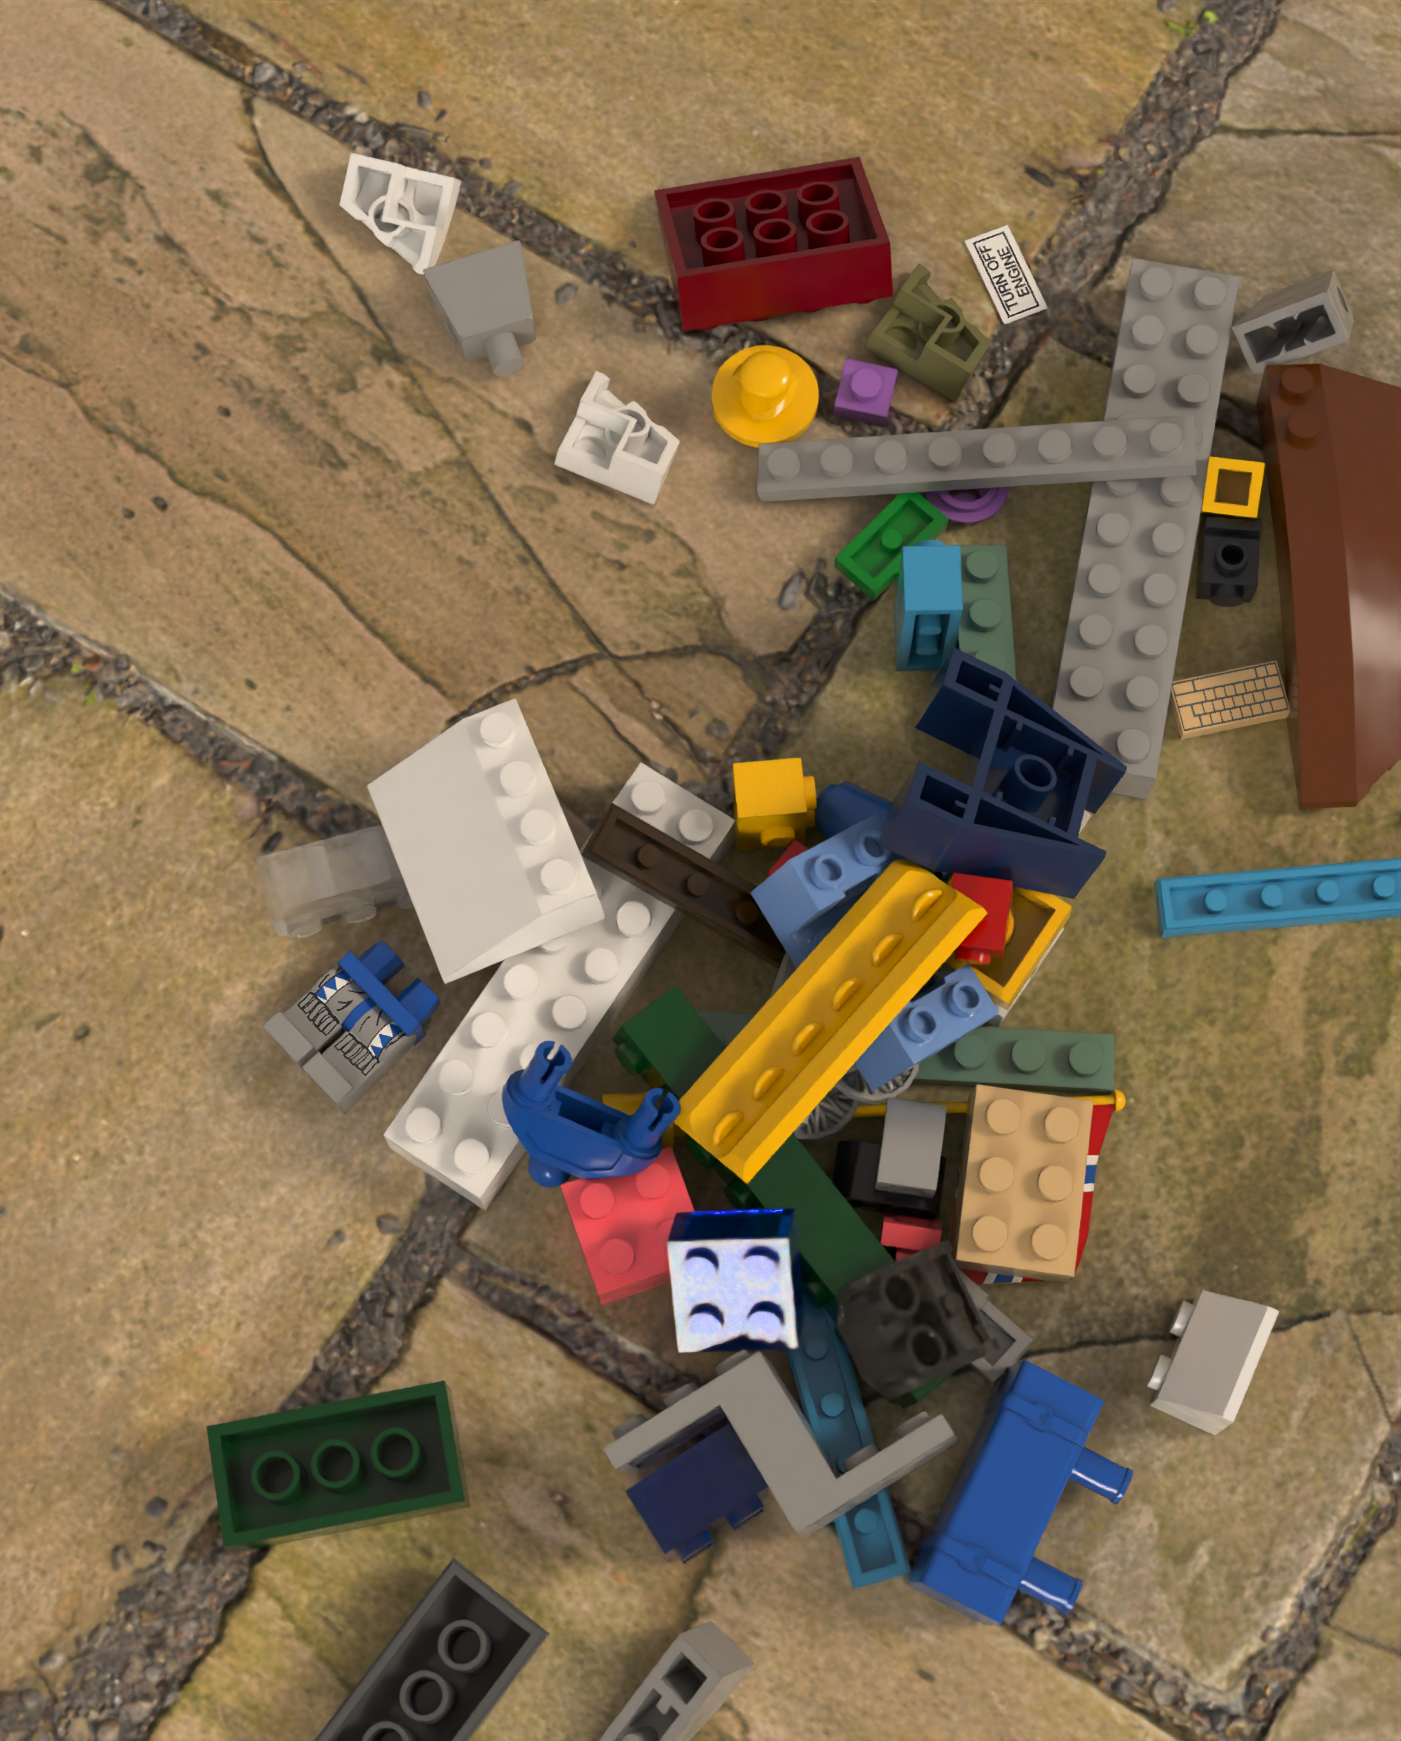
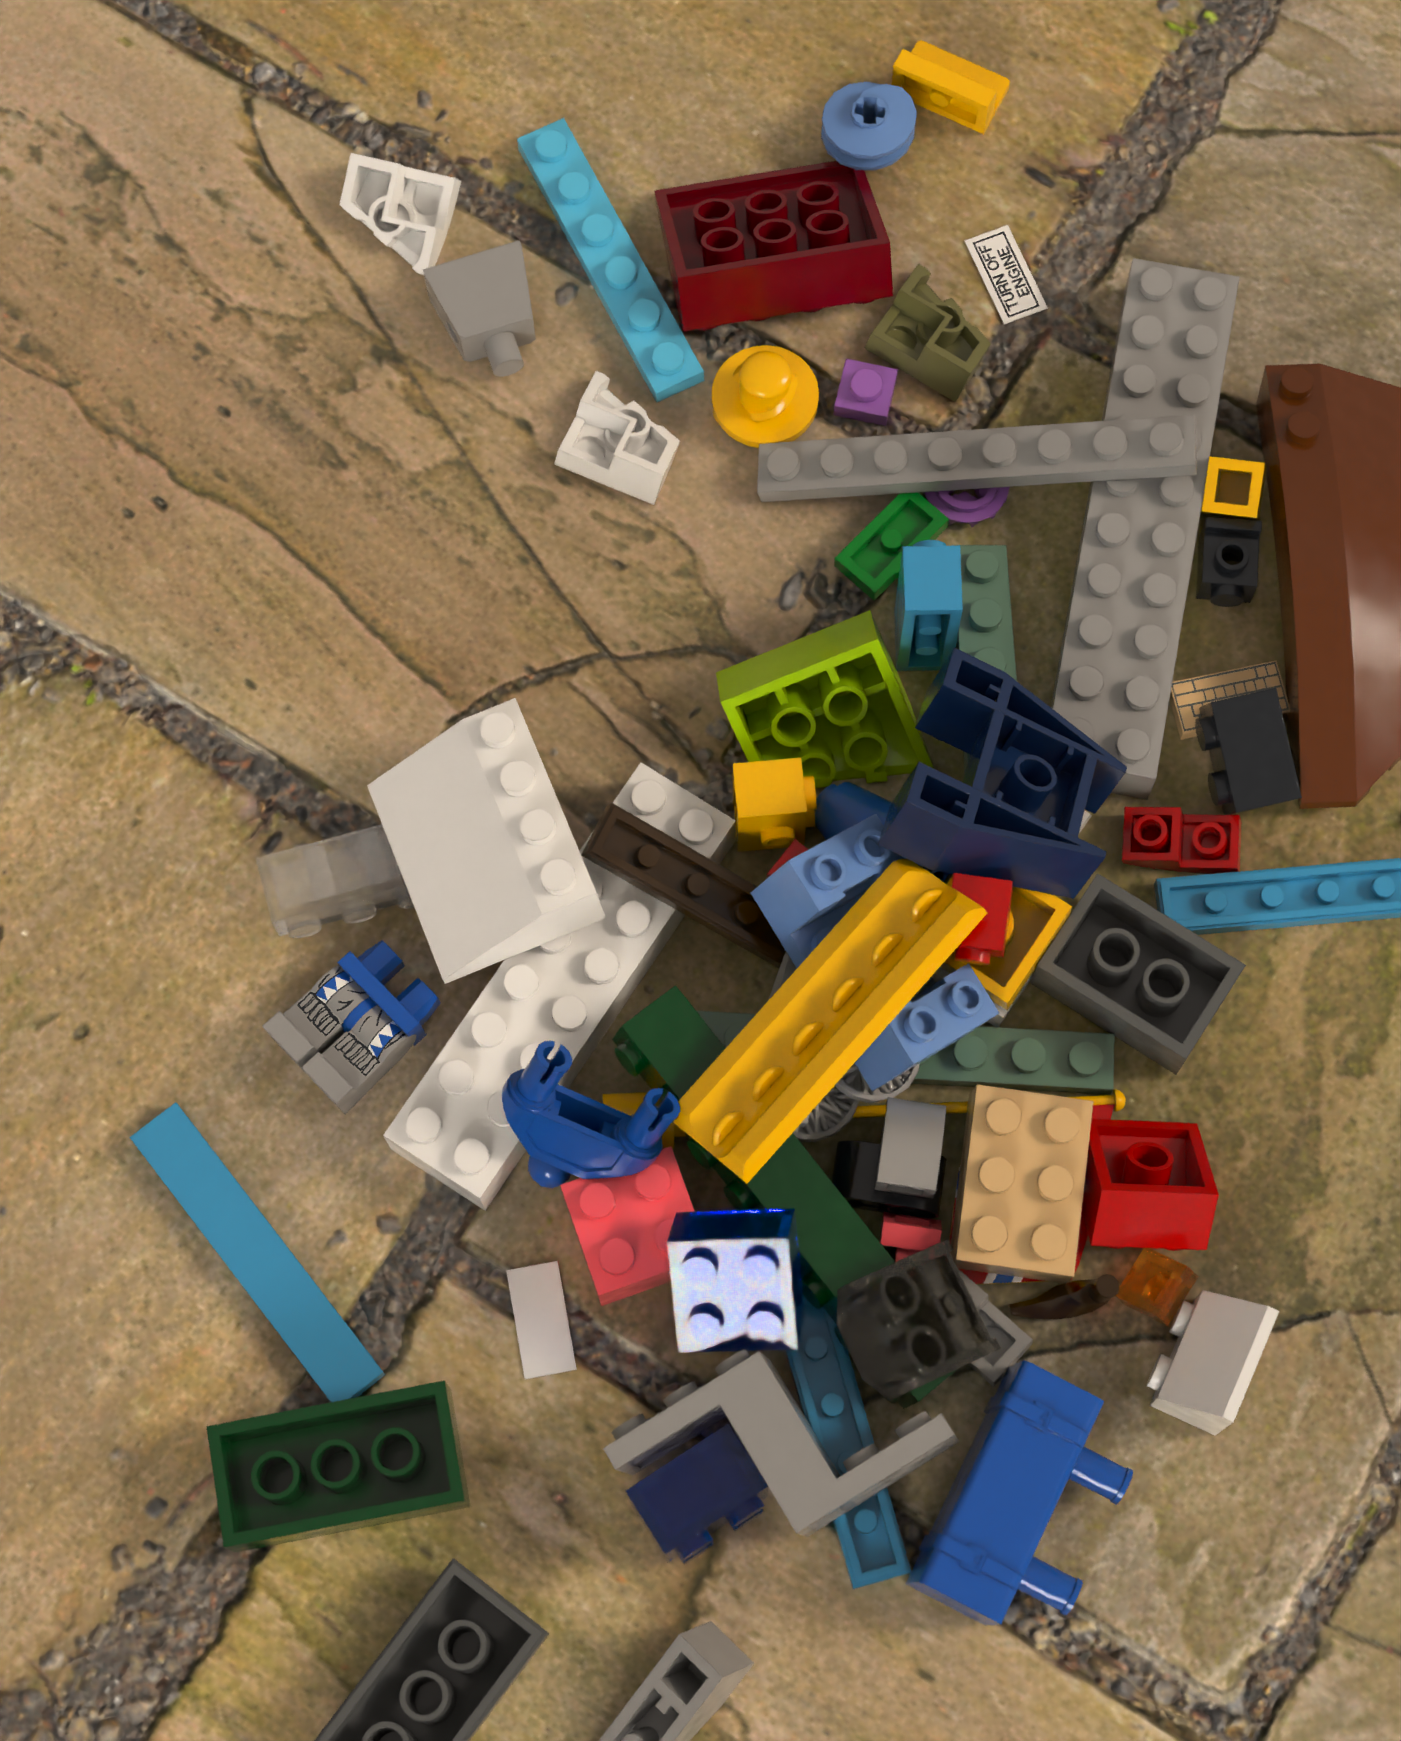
light grey torso [1232,270,1354,376] -> none
none -> dark azure tile [130,1102,386,1402]
none -> white sticker [506,1261,577,1379]
none -> medium azure plate [517,118,704,403]
none -> lime wedge [716,610,935,788]
none -> medium blue piece [821,81,917,170]
none -> yellow panel [891,40,1010,134]
none -> dark brown bar [1009,1274,1119,1319]
none -> dark grey brick [1030,873,1246,1075]
none -> red slope [1082,1119,1219,1251]
none -> clear orange plate [1115,1248,1198,1326]
none -> red slope [1122,807,1242,874]
none -> black brick [1195,688,1302,815]

